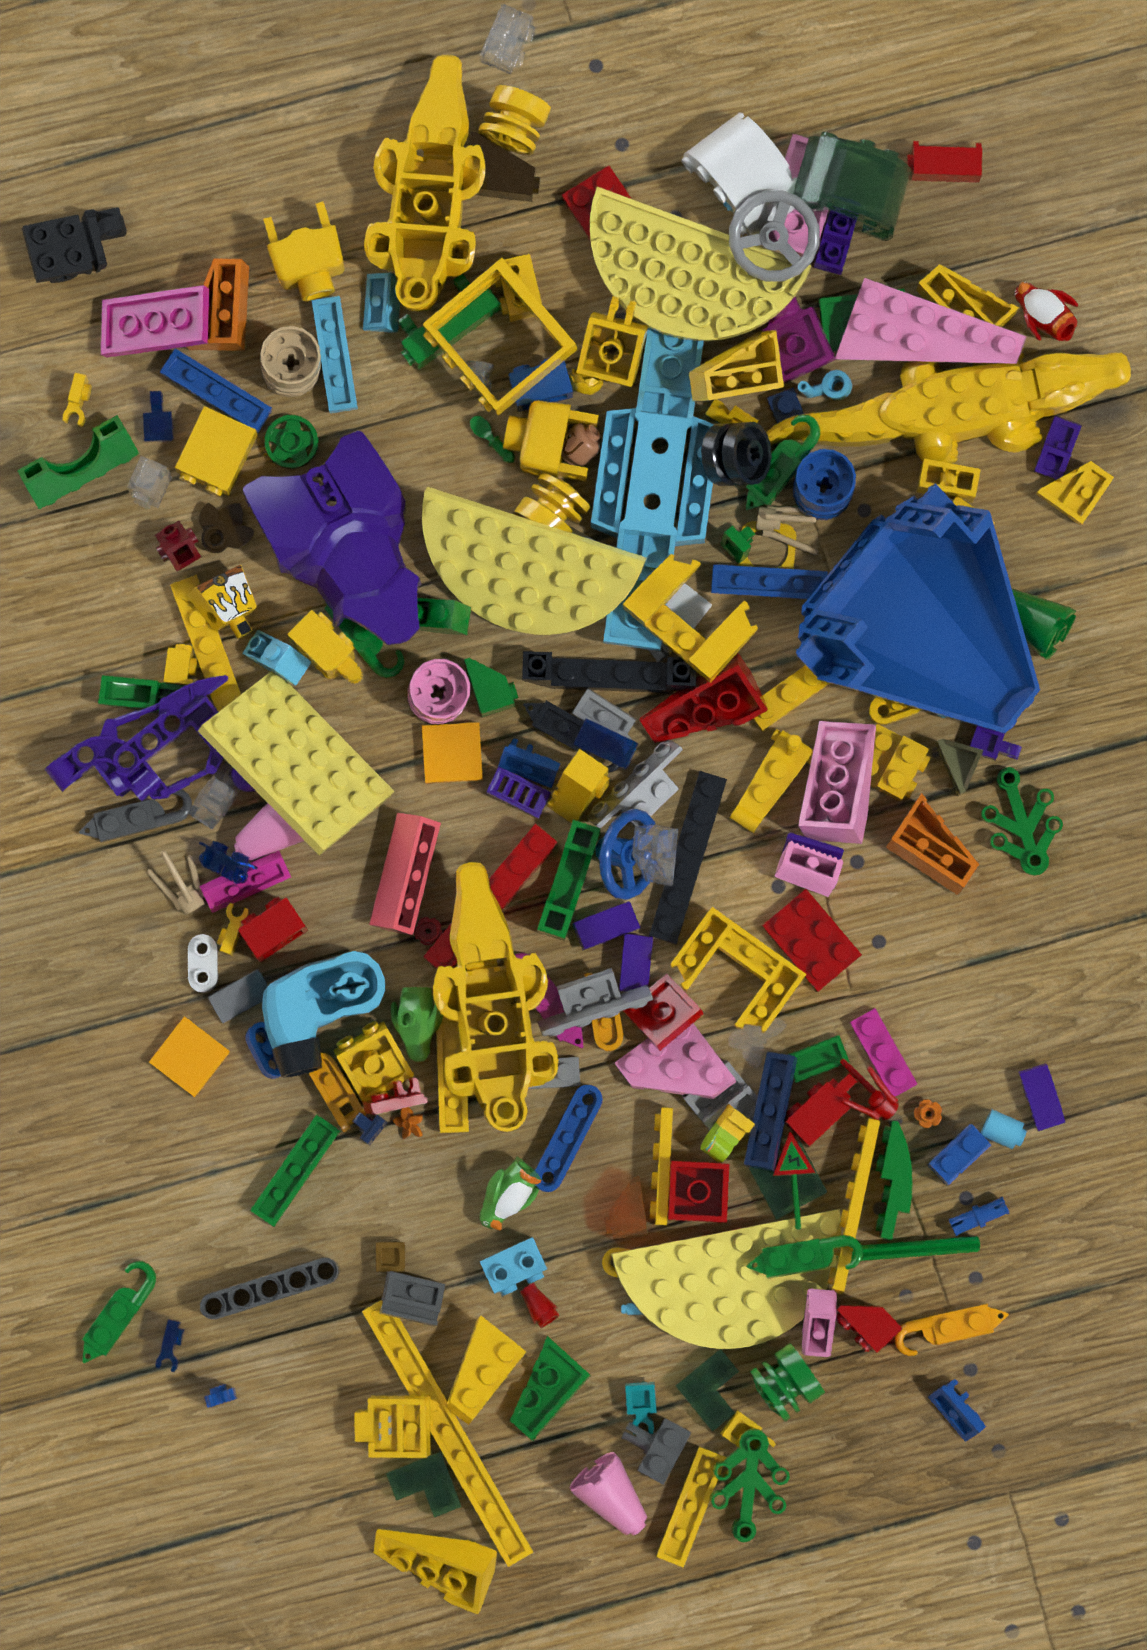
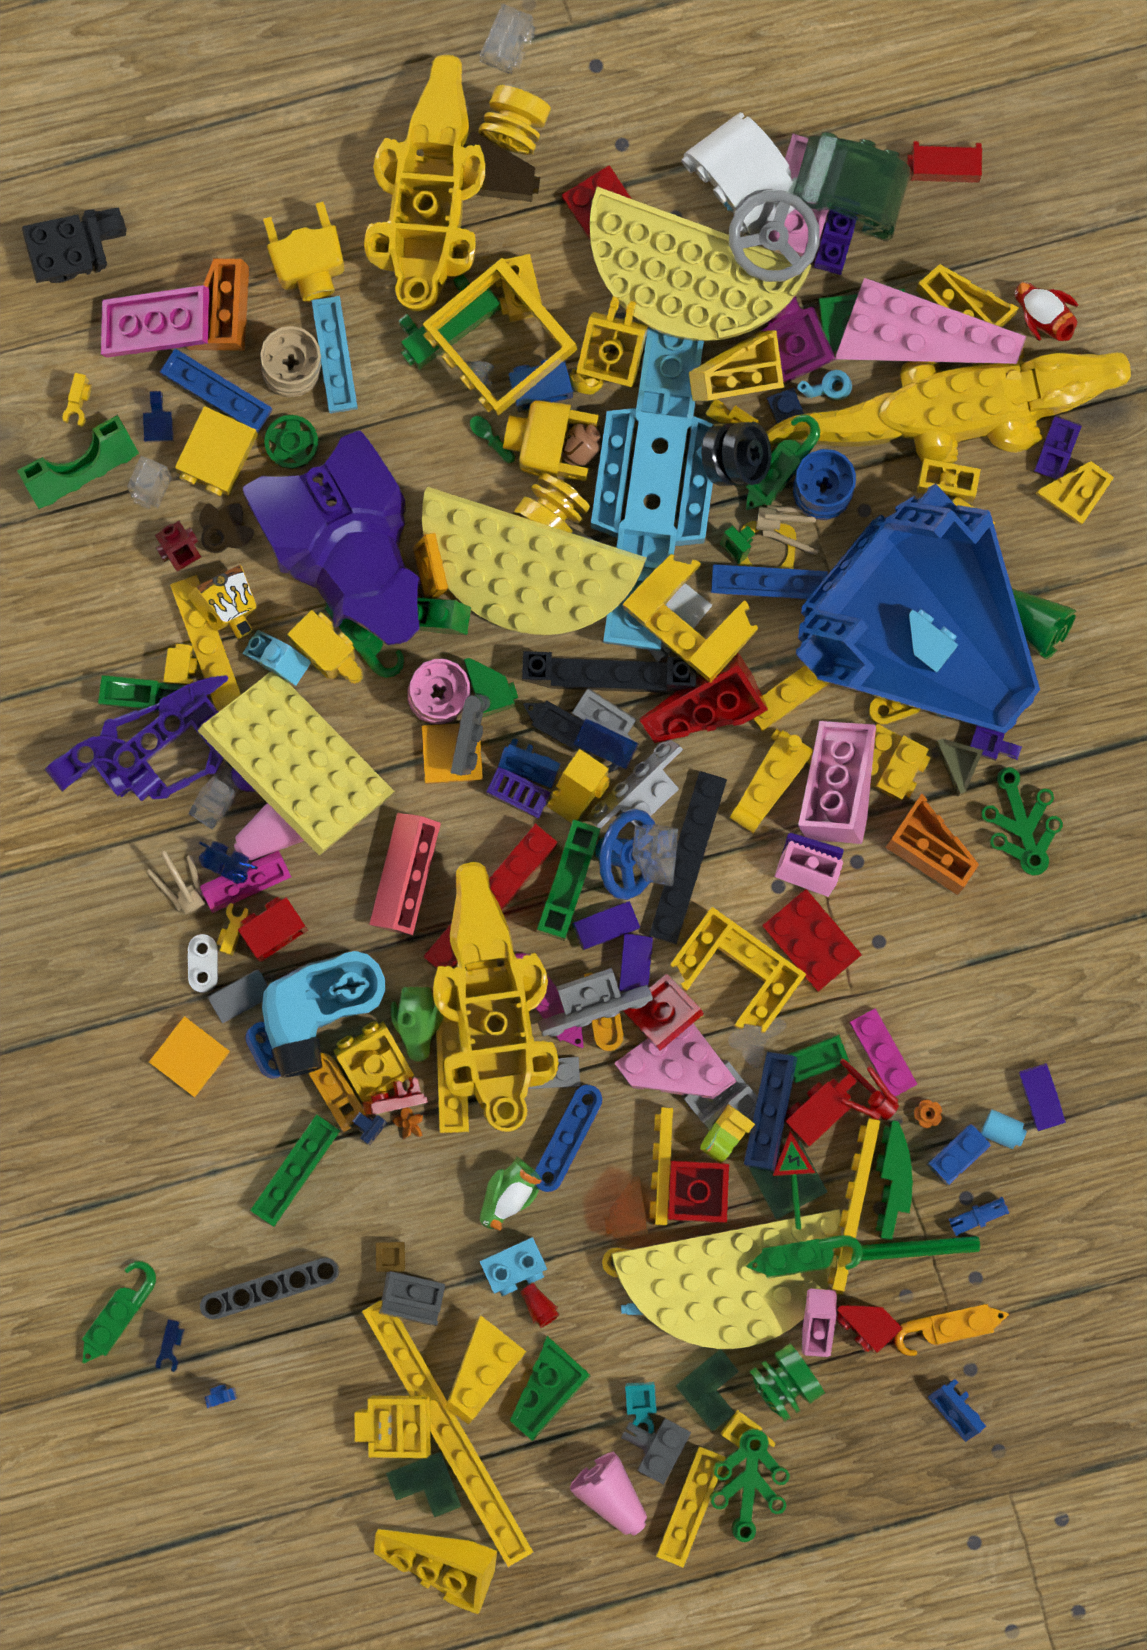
dark grey plate [79,789,192,843] -> none
medium azure slope [363,272,400,333] -> none
red plate [414,917,442,946] -> none
none -> light orange tile [413,533,448,599]
none -> dark grey plate [451,694,490,776]
none -> medium azure slope [909,609,958,672]

